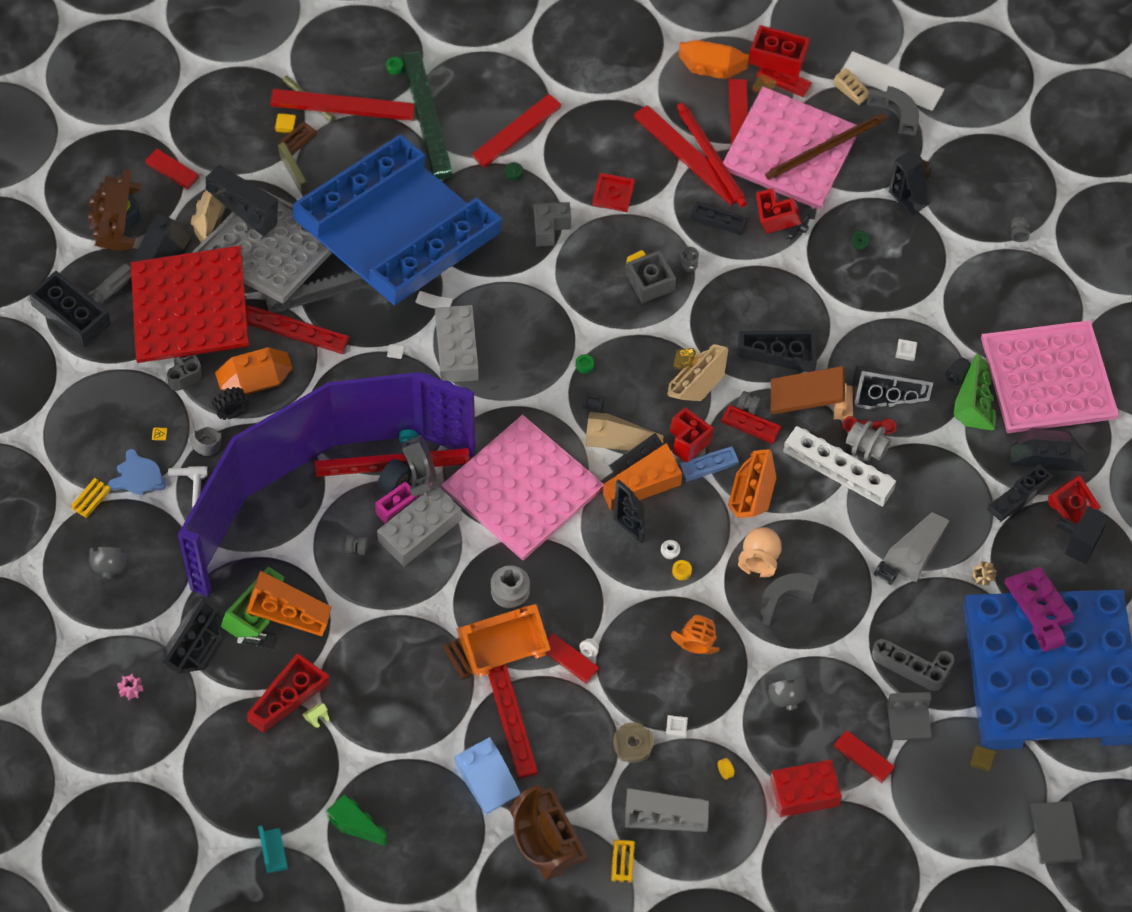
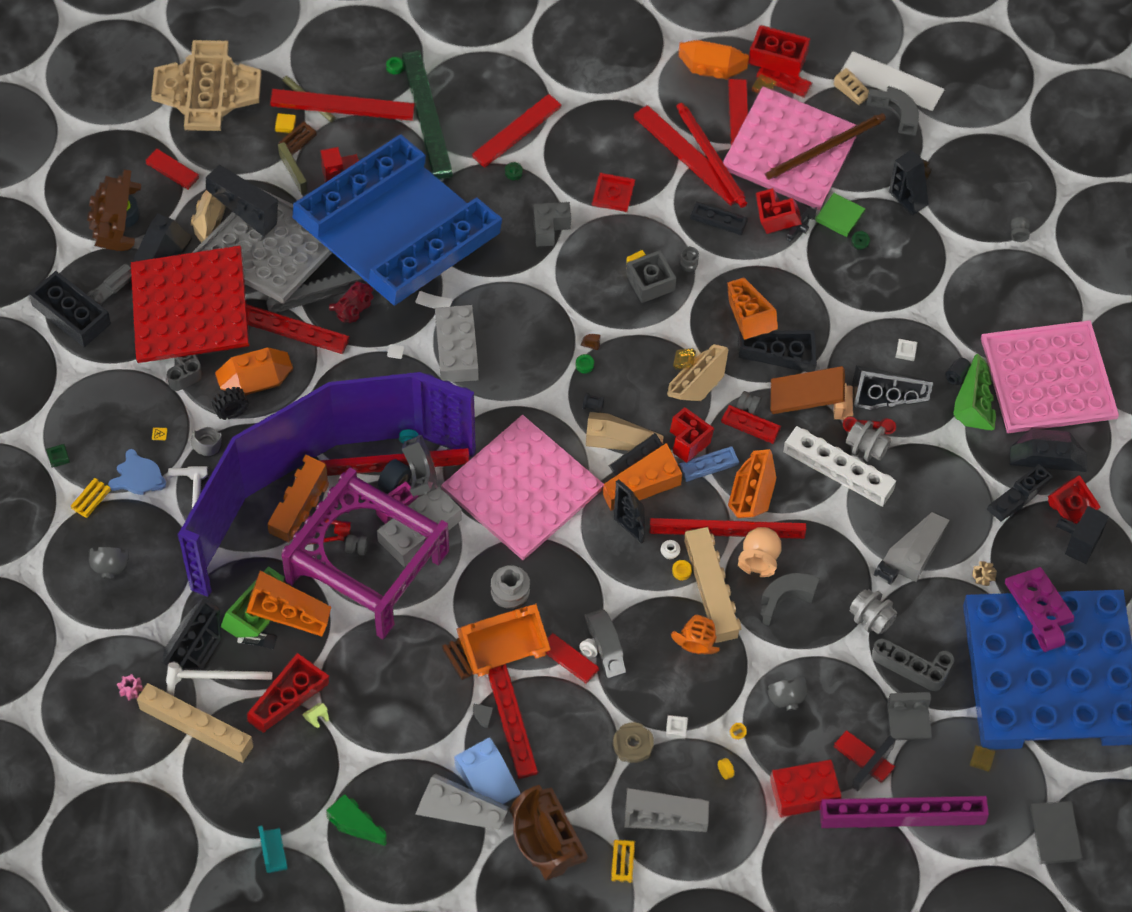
none -> dark green tile [46,444,70,468]
none -> tan brick [137,683,253,763]
none -> tan plate [151,40,262,131]
none -> white bar [166,662,272,696]
none -> orange wedge [267,455,329,543]
none -> magenta arch [281,467,449,640]
none -> red plant [308,519,351,545]
none -> red brick [320,147,359,182]
none -> dark red brick [329,281,374,323]
none -> light grey wedge [416,774,510,830]
none -> dark grey tile [473,703,493,728]
none -> reddish brown tile [580,334,601,350]
none -> dark grey arch [584,609,626,678]
none -> red tile [649,518,806,539]
none -> tan brick [684,527,741,643]
none -> orange wedge [727,278,778,340]
none -> yellow hinge [730,723,747,740]
none -> bright green tile [815,193,865,237]
none -> magenta brick [820,796,989,828]
none -> light grey piece [849,589,898,634]
none -> black tile [852,736,896,791]

